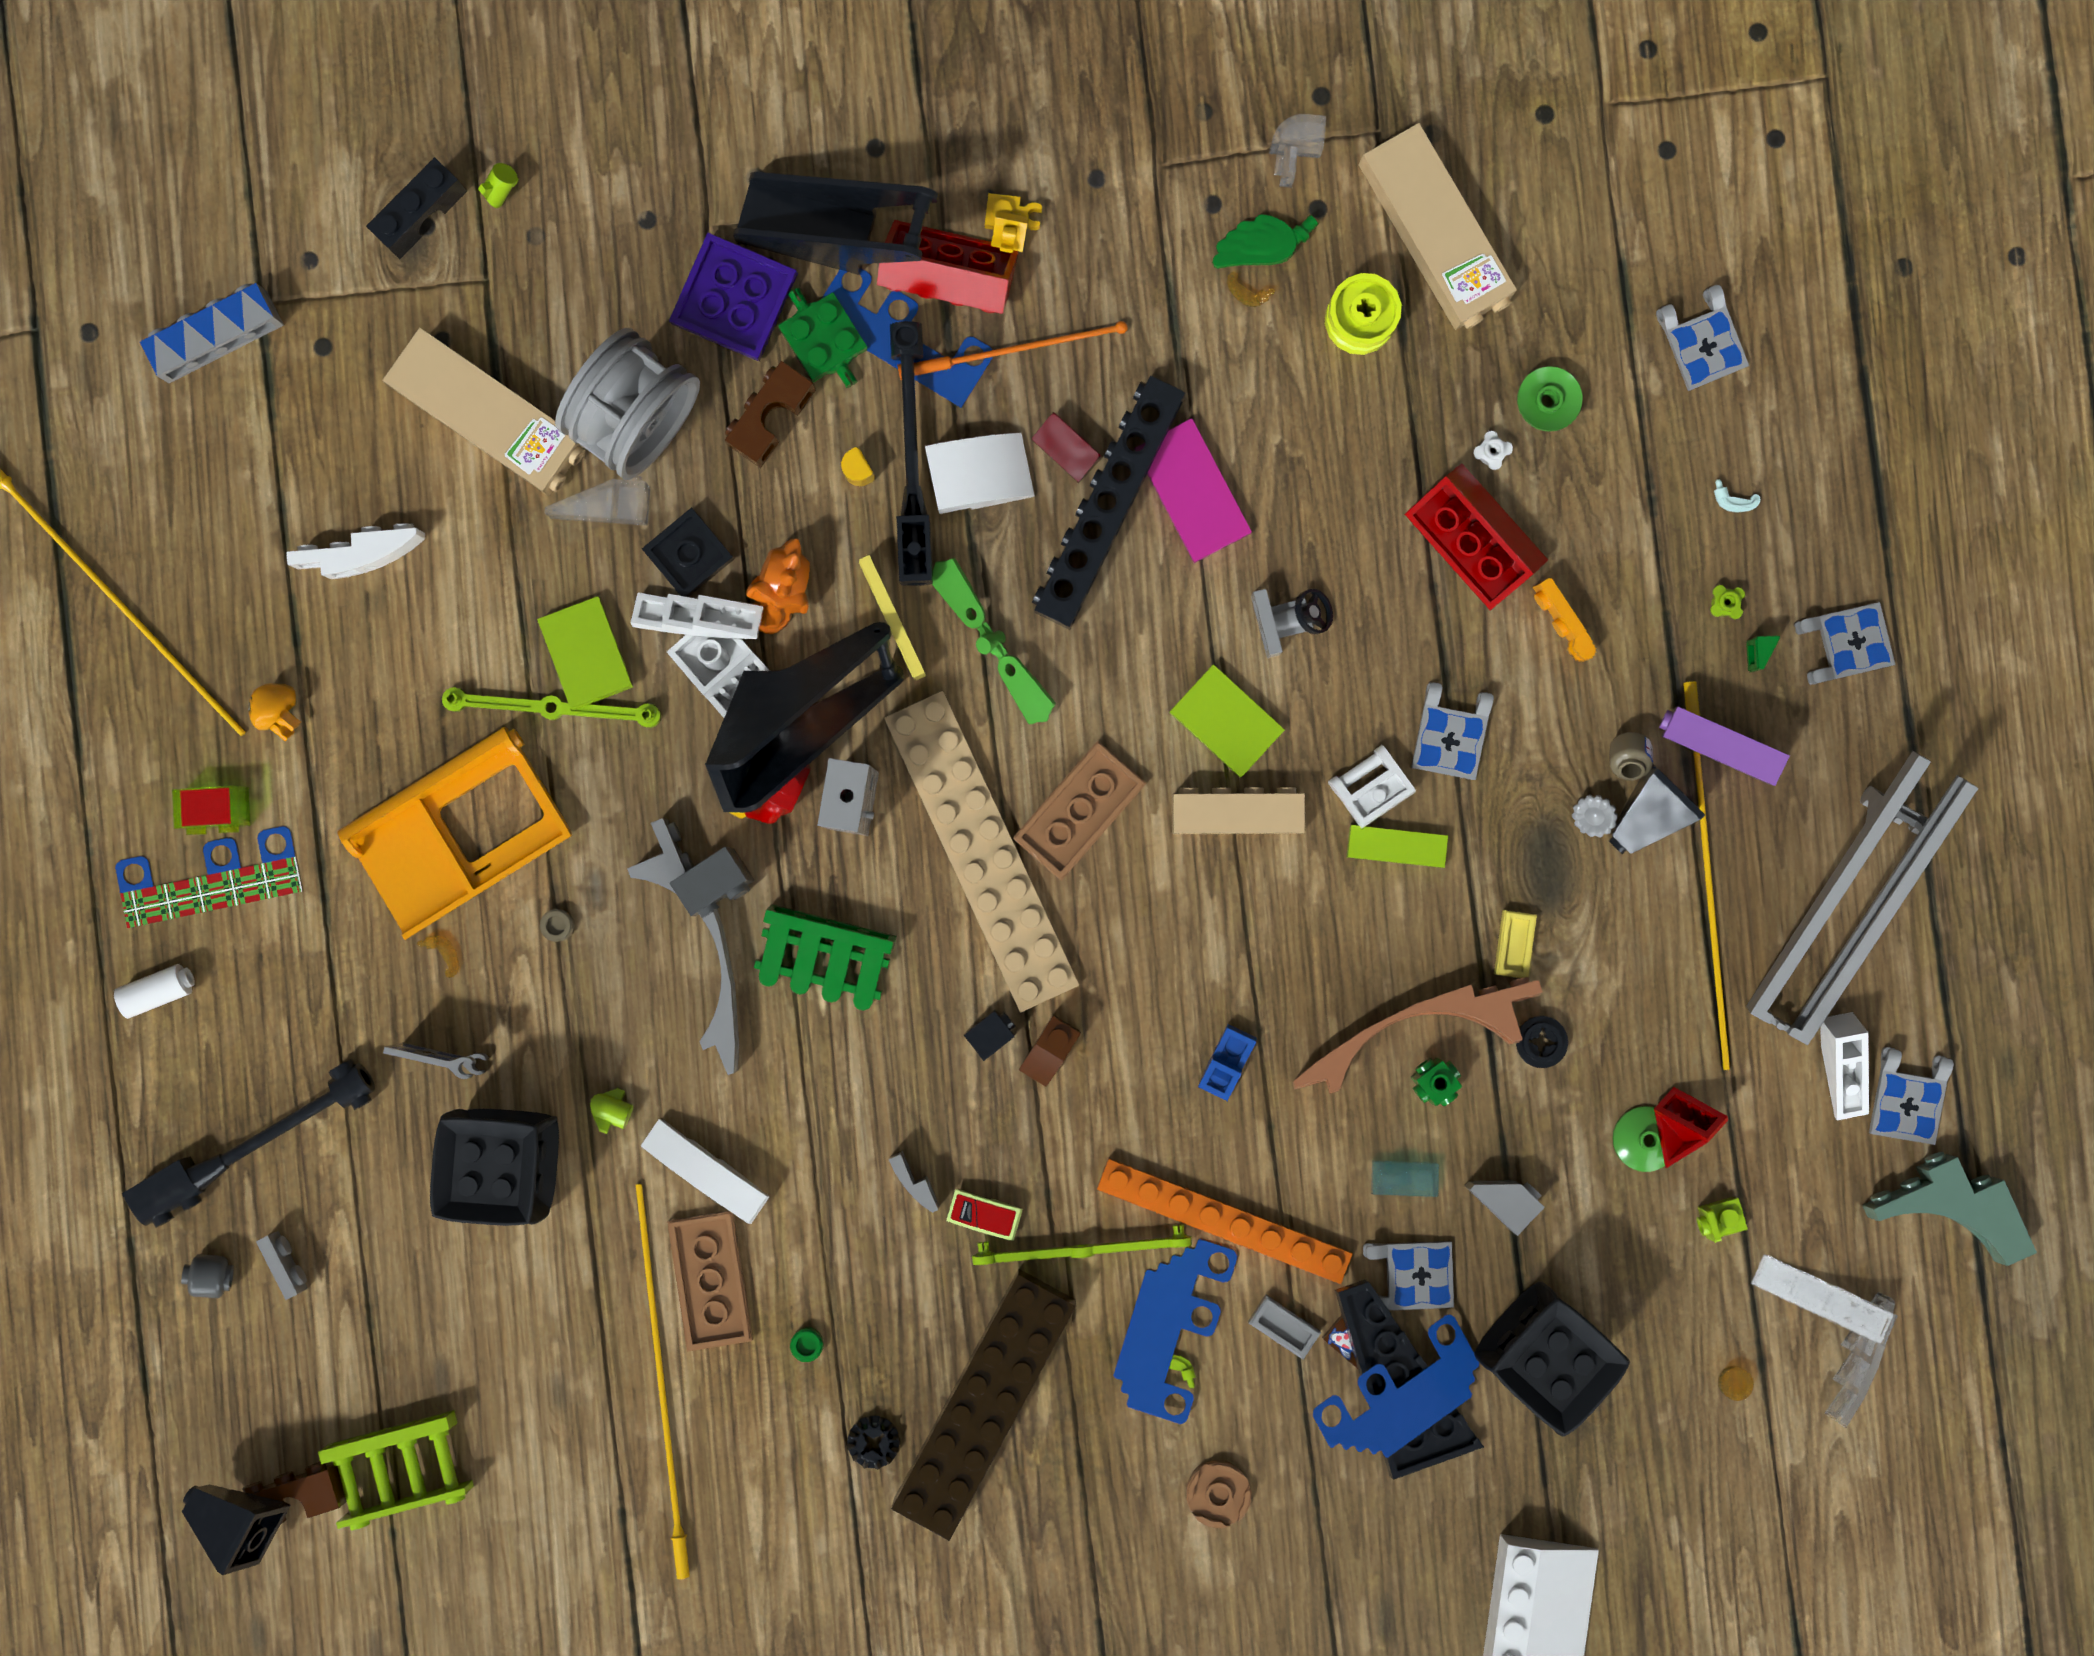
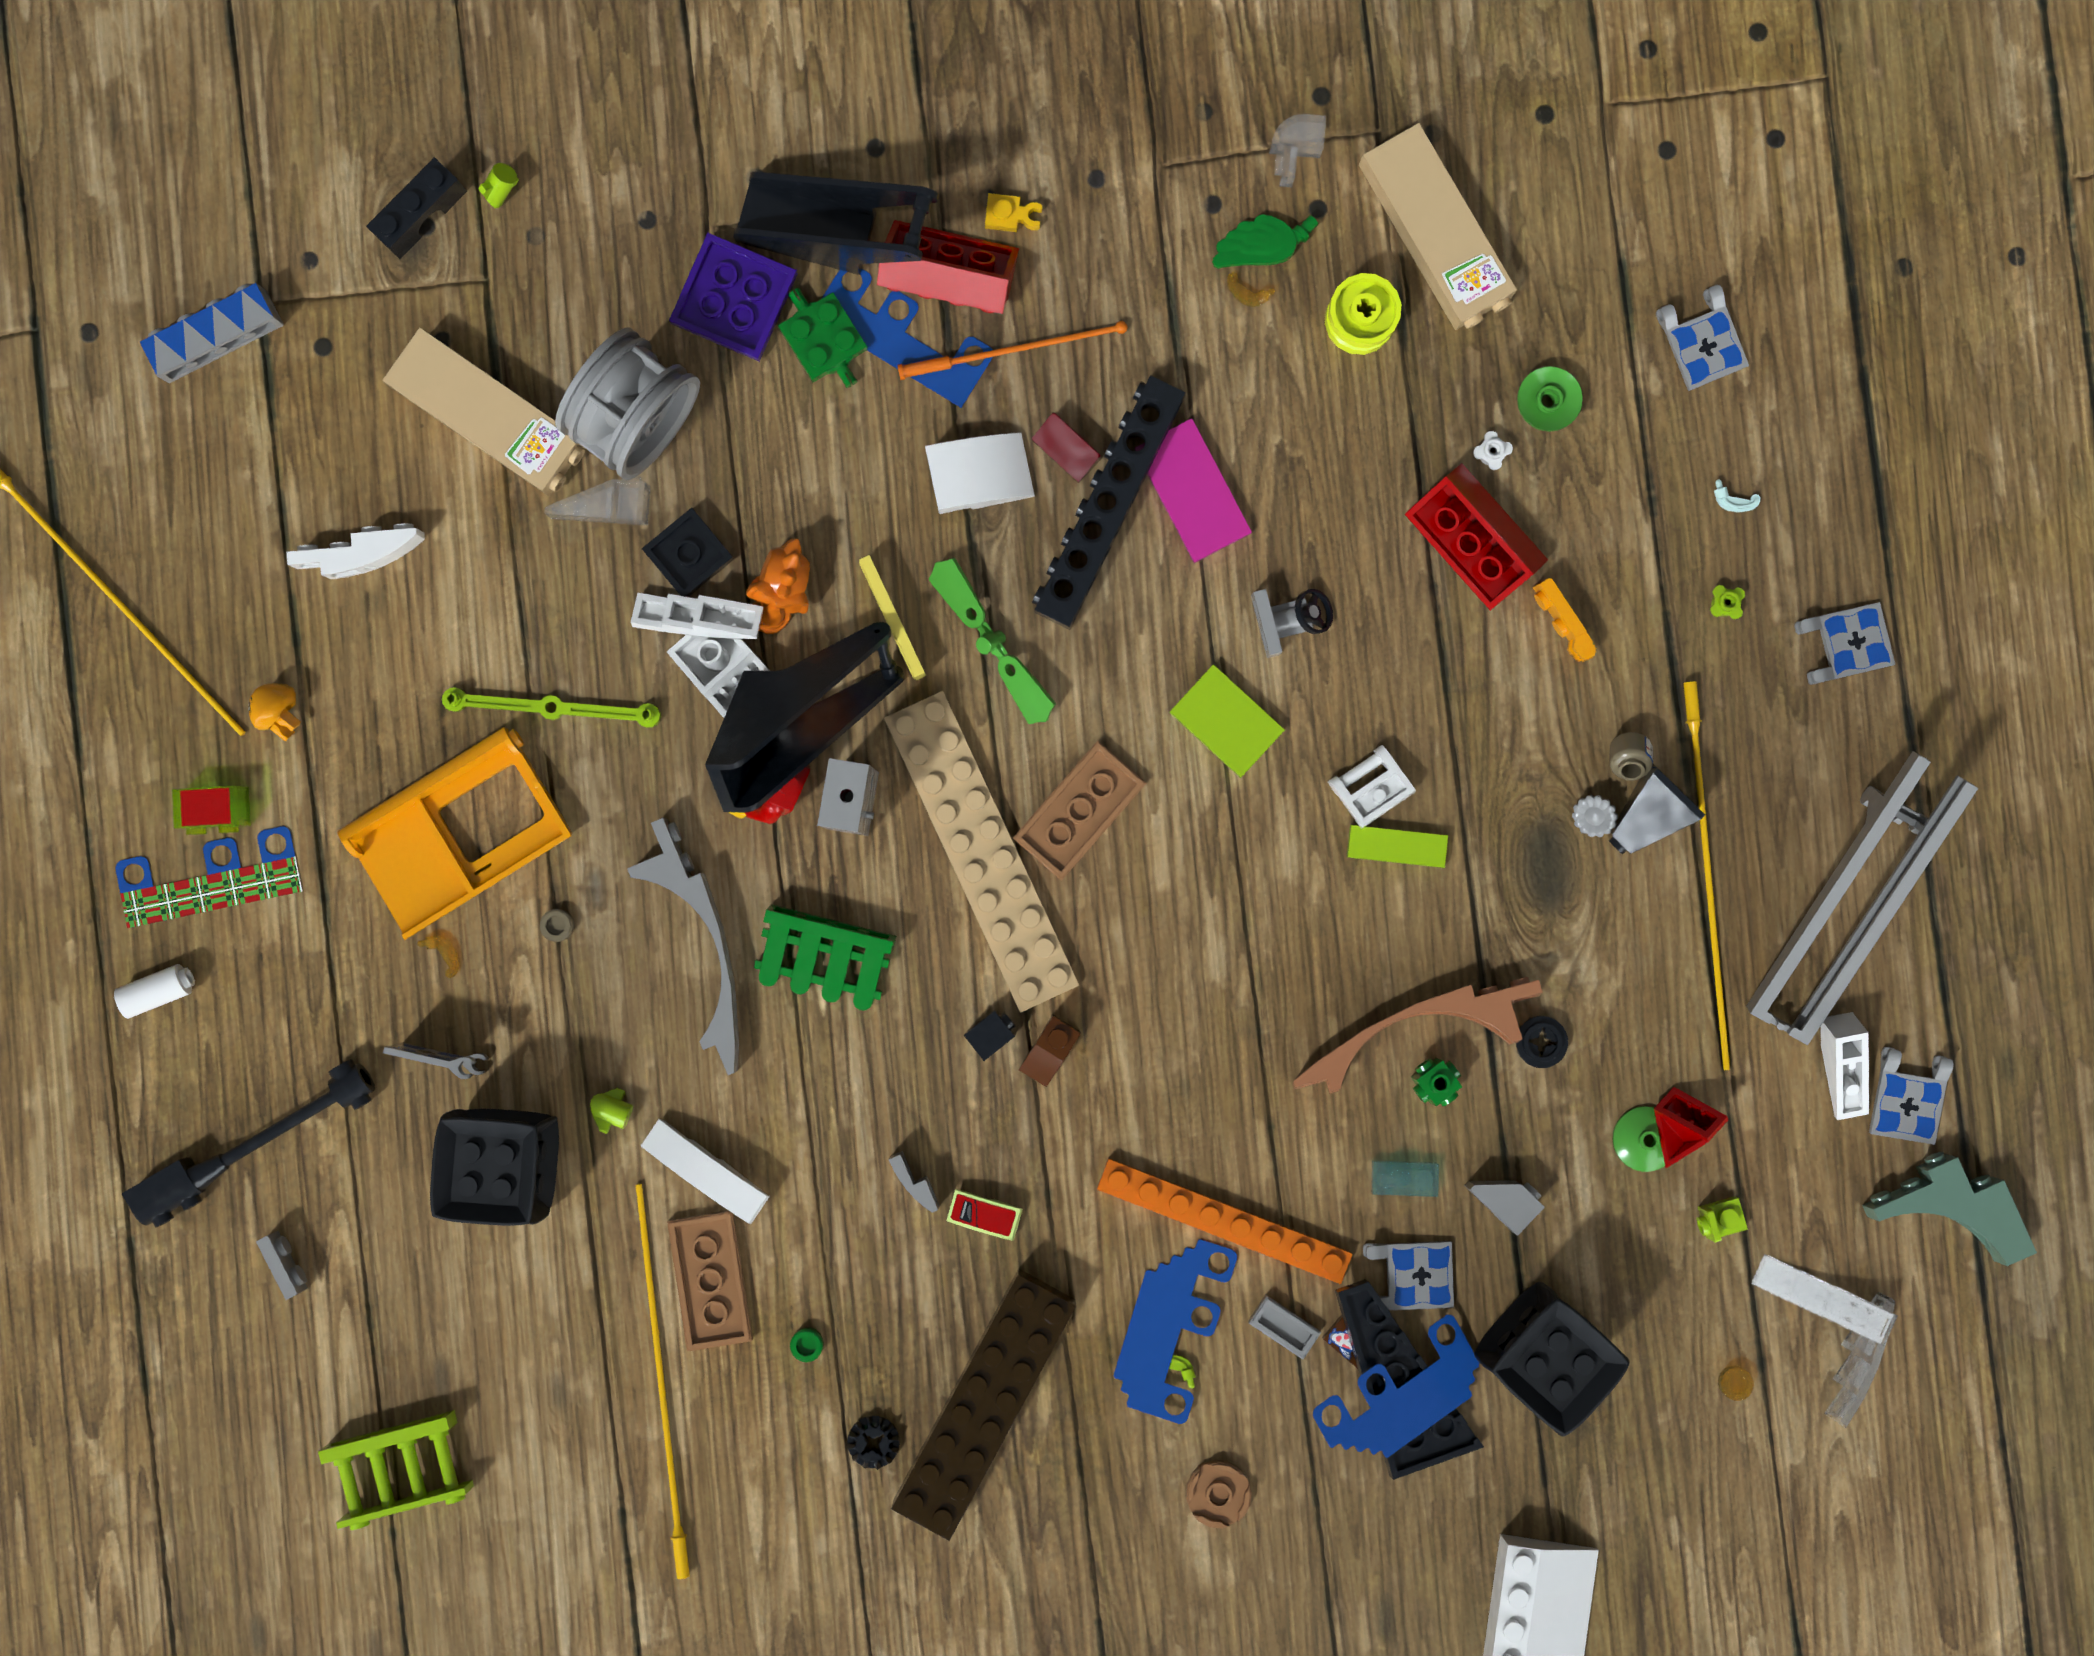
dark grey head [181,1254,234,1298] -> none
black slope [182,1484,291,1575] -> none
reddish brown arch [242,1462,347,1524] -> none
lime tile [537,596,633,710] -> none
dark grey brick [669,847,755,918] -> none
reddish brown arch [725,361,816,469] -> none
yellow brick [841,447,875,486] -> none
black bar [890,321,933,586] -> none
lime piece [972,1224,1192,1265] -> none
yellow tile [991,211,1029,253] -> none
tan brick [1172,787,1305,834] -> none
blue slope [1198,1024,1257,1101] -> none
light grey flag [1411,682,1494,780] -> none
light yellow tile [1494,910,1537,978] -> none
medium lavender slope [1659,707,1790,786] -> none
green slope [1746,636,1780,672] -> none

